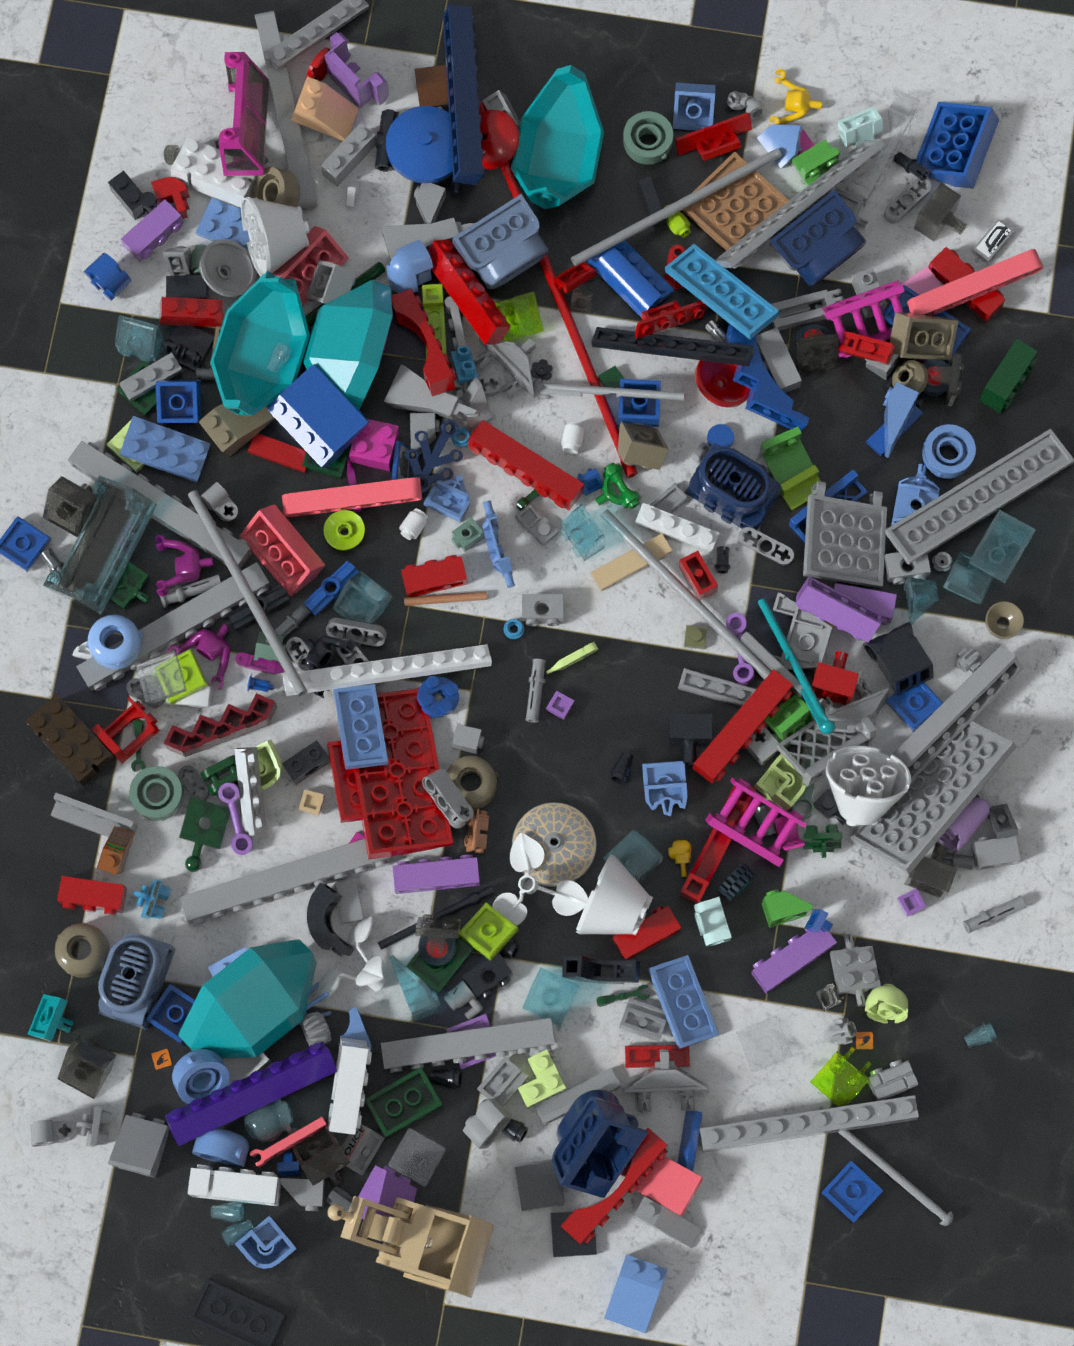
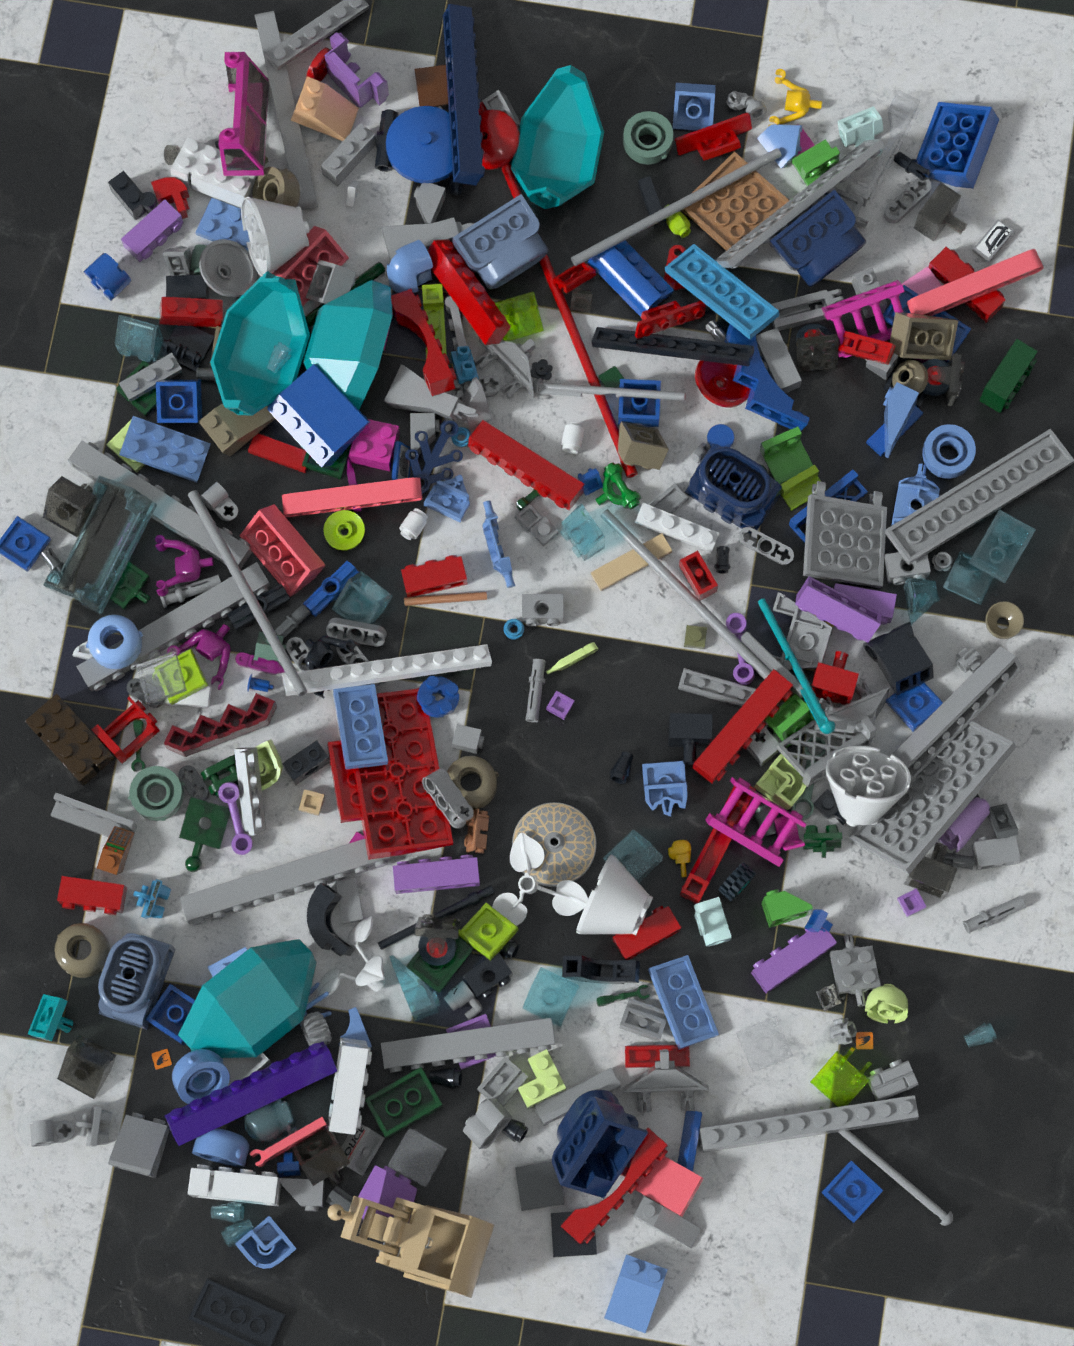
sand green brick [451,517,484,552] -> none

